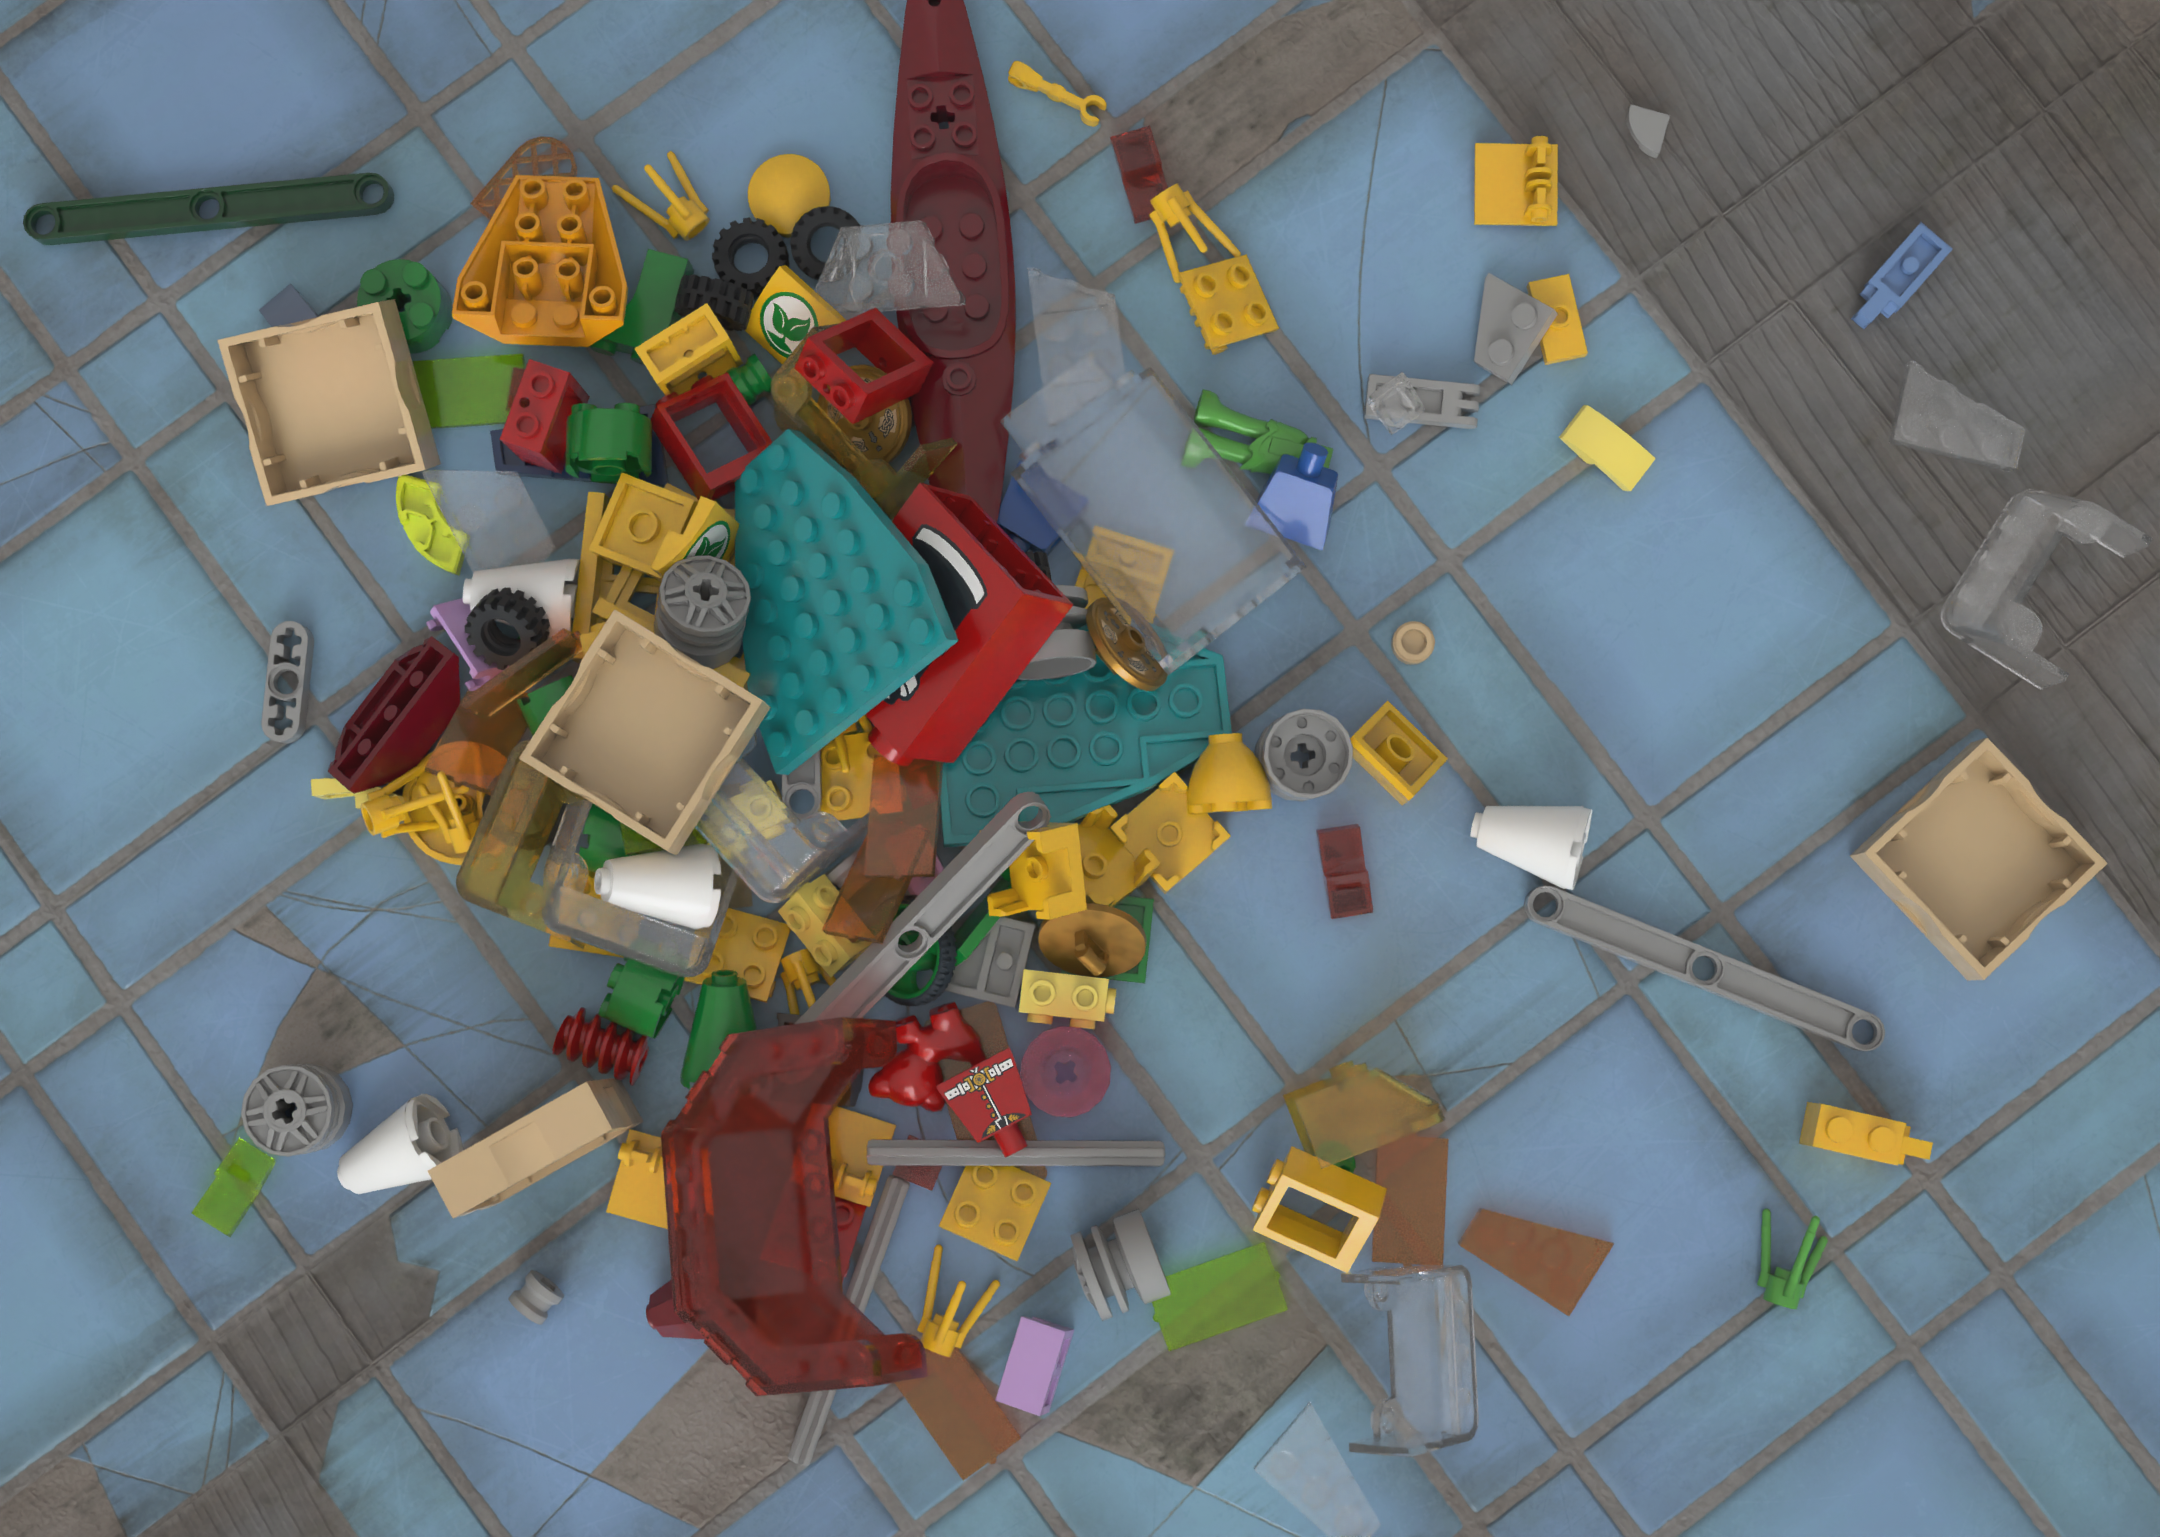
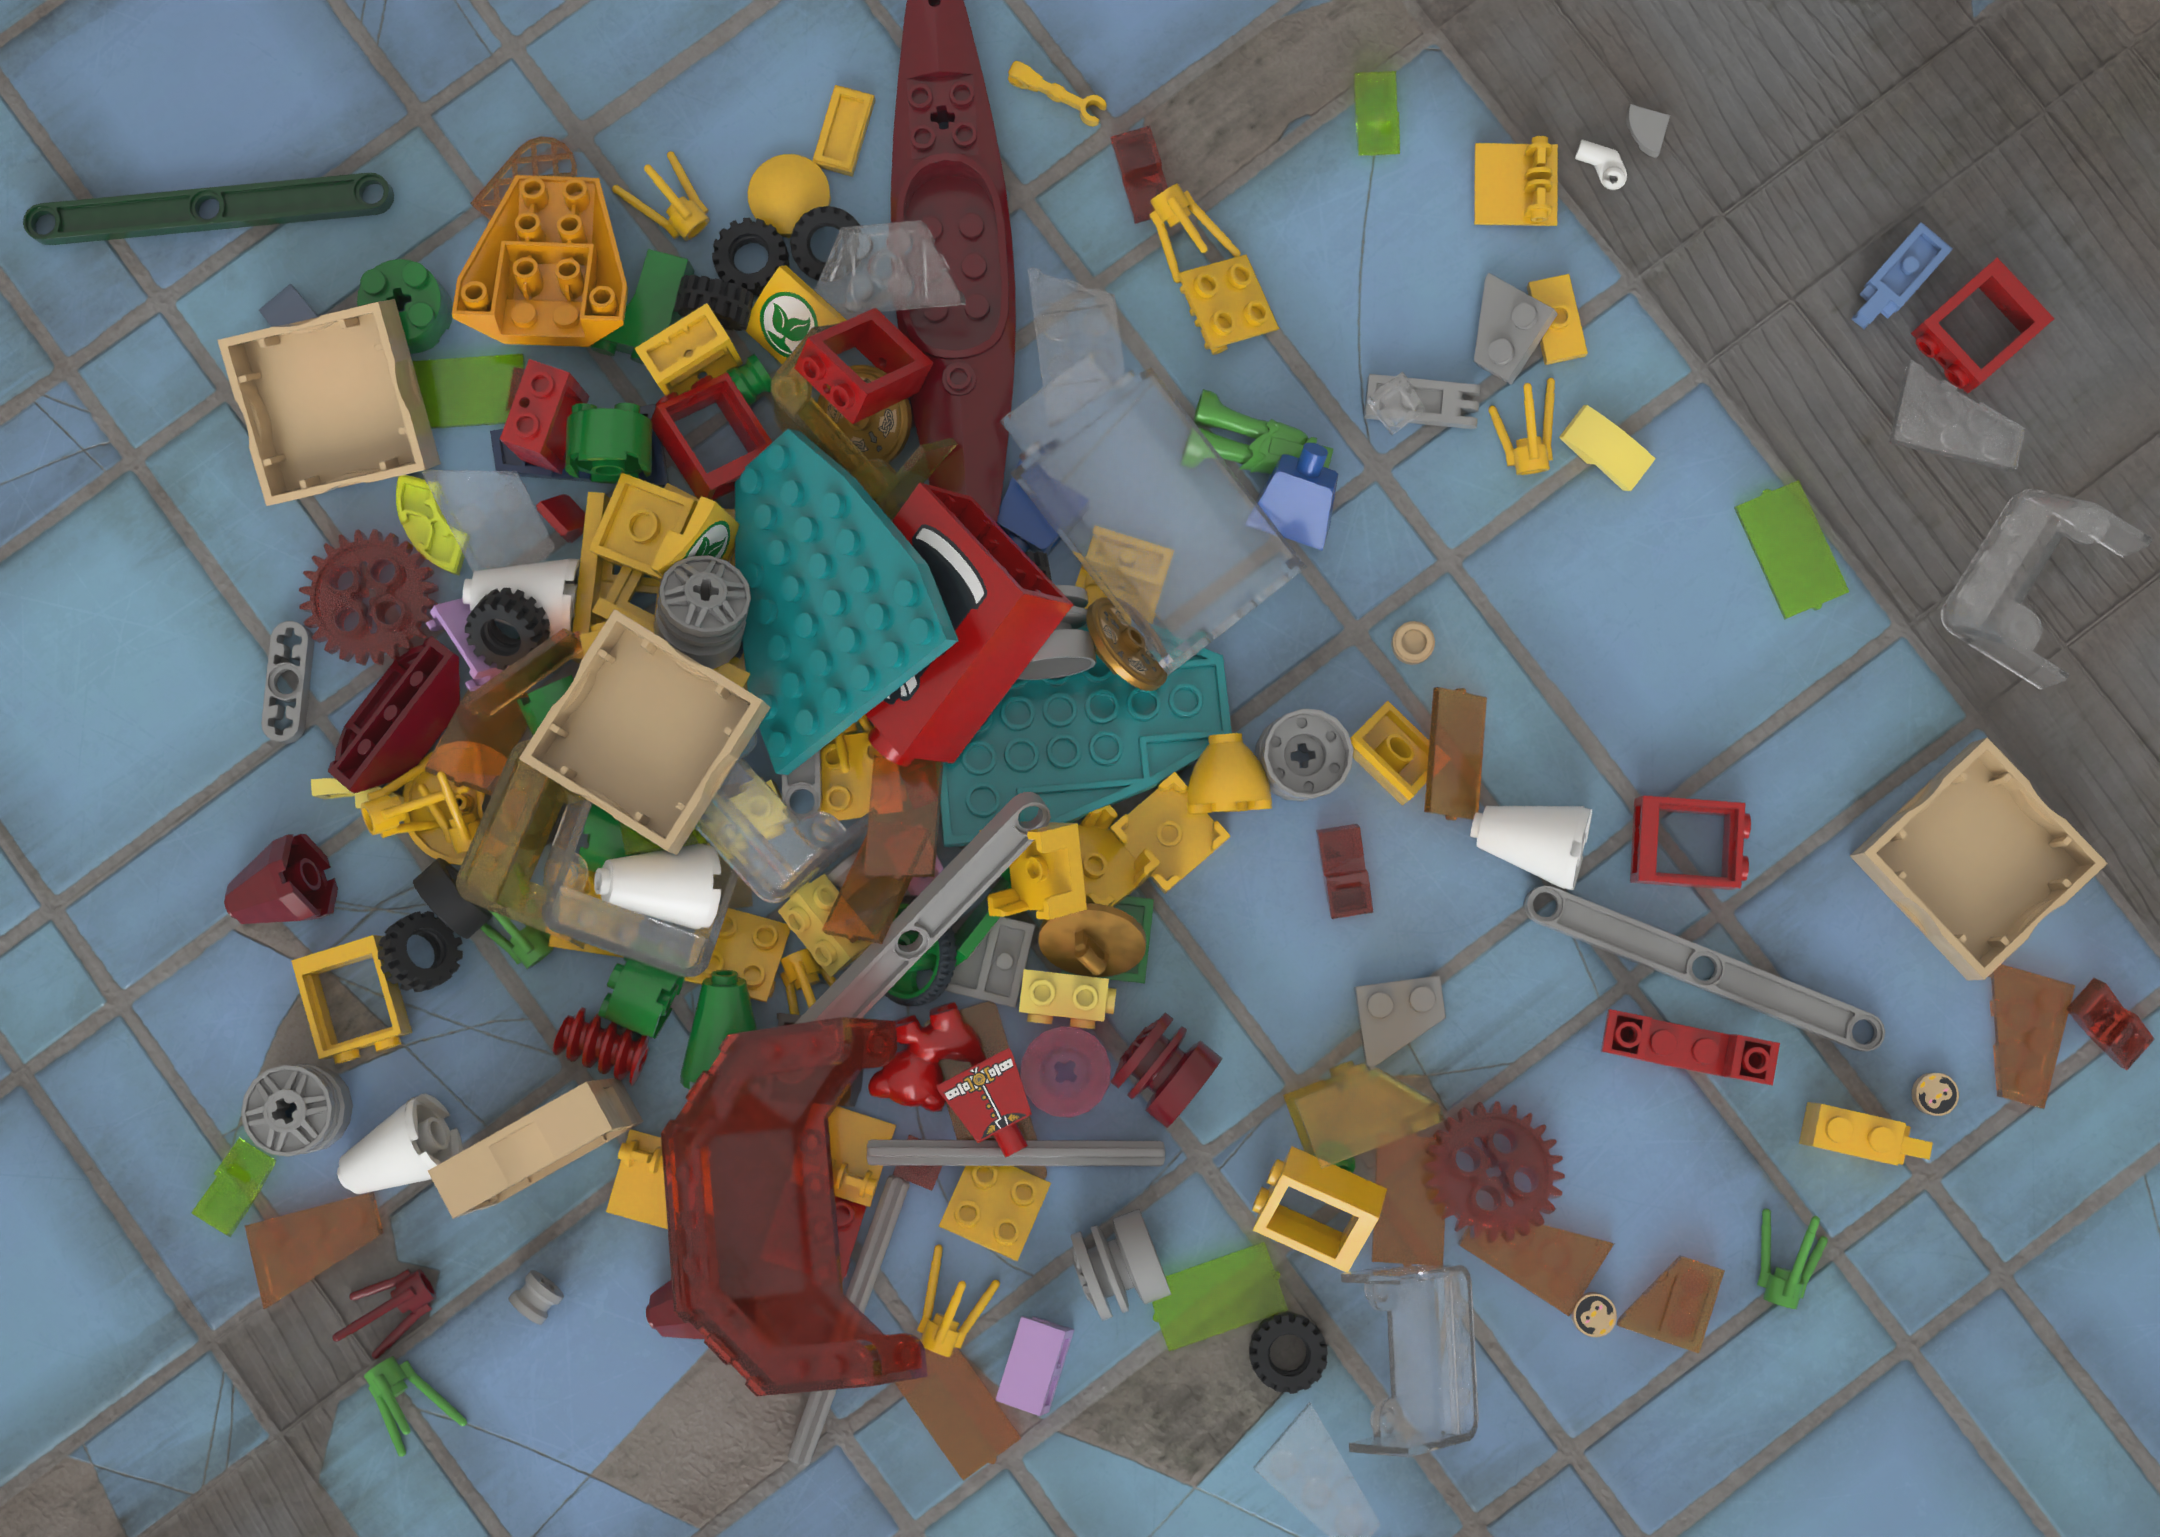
none -> dark red cone [224,834,338,924]
none -> clear orange wing [245,1192,383,1309]
none -> yellow window [291,935,412,1064]
none -> clear red gear [299,529,439,666]
none -> dark red plant [332,1269,437,1359]
none -> bright green plant [364,1356,467,1457]
none -> black tyre [378,911,463,992]
none -> black tyre [413,858,493,939]
none -> bright green plant [479,862,554,969]
none -> red slope [536,494,585,543]
none -> yellow tile [812,85,875,177]
none -> dark red wheel [1110,1012,1223,1128]
none -> black tyre [1249,1312,1328,1394]
none -> clear neon green slope [1353,71,1400,156]
none -> light grey wing [1354,976,1446,1068]
none -> clear red gear [1423,1101,1565,1243]
none -> clear orange piece [1424,687,1487,820]
none -> yellow plant [1488,378,1555,475]
none -> tan tile [1571,1292,1617,1337]
none -> white arm [1575,139,1627,190]
none -> red slope [1601,1009,1780,1086]
none -> clear orange wing [1616,1255,1725,1353]
none -> red window [1630,795,1751,890]
none -> clear neon green piece [1734,480,1850,620]
none -> red window [1911,257,2055,394]
none -> tan tile [1911,1073,1959,1116]
none -> clear orange wing [1988,964,2076,1109]
none -> clear red slope [2066,978,2155,1070]

